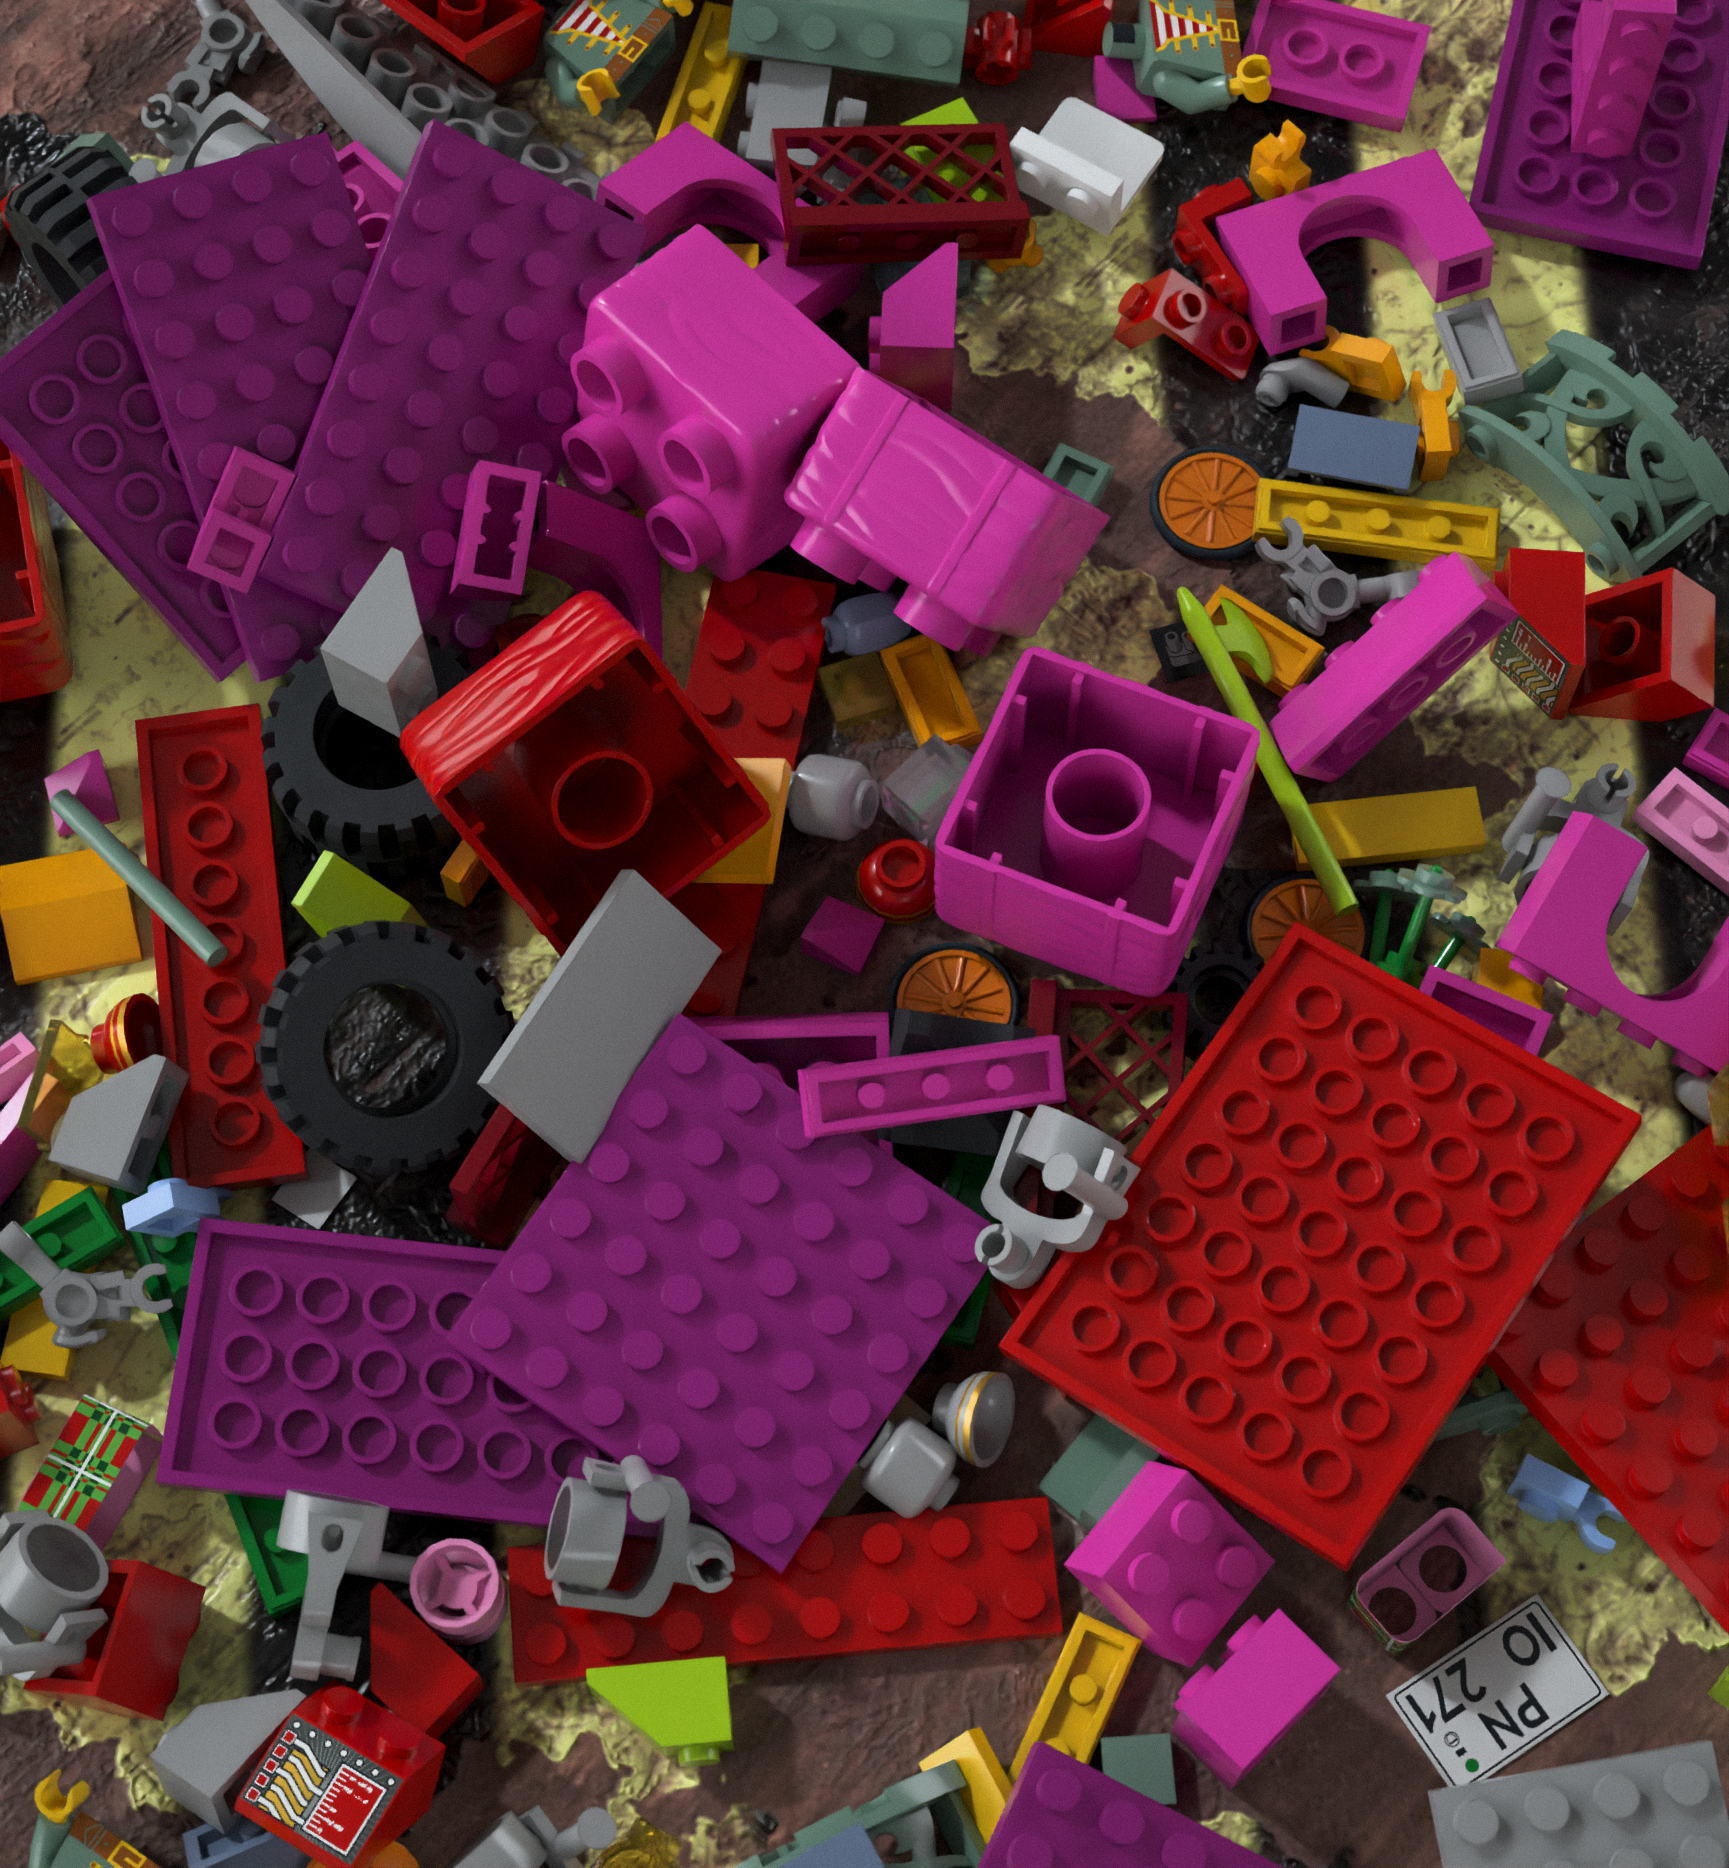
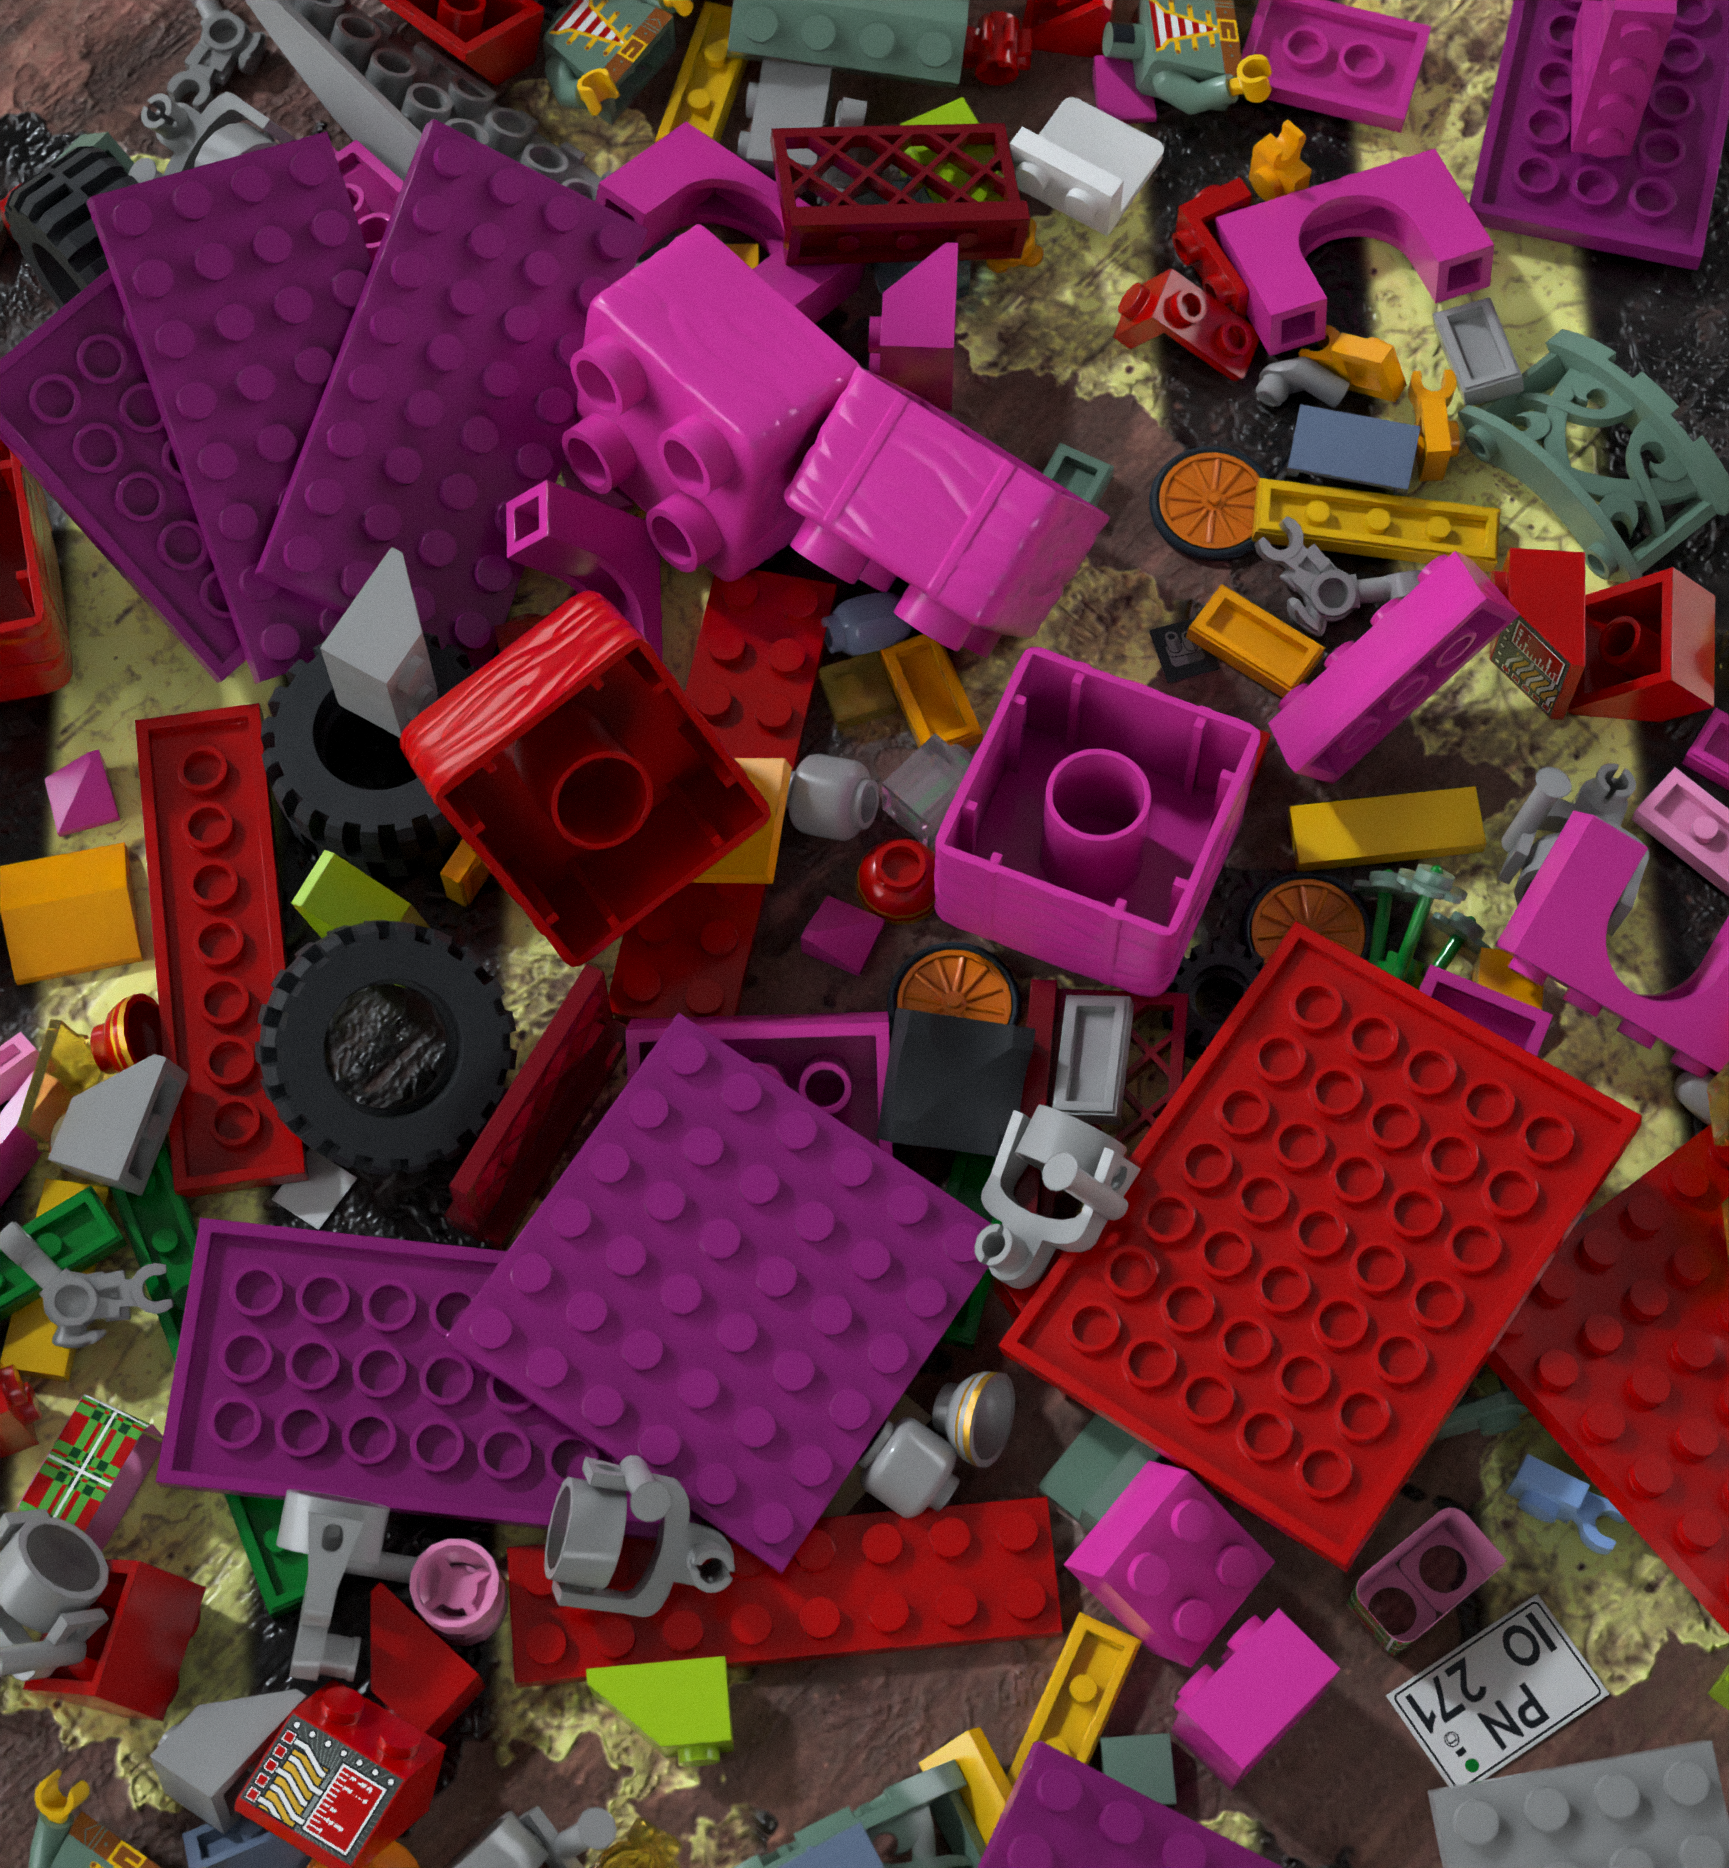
sand green bar [50,789,228,967] -> none
light blue plate [122,1178,237,1238] -> none
dark pink slope [187,446,296,594] -> none
dark pink brick [449,460,542,601] -> none
light grey tile [477,869,722,1164] -> none
dark pink tile [797,1035,1067,1138] -> none
lime piece [1177,587,1360,917] -> none
none -> light grey tile [1052,995,1134,1125]

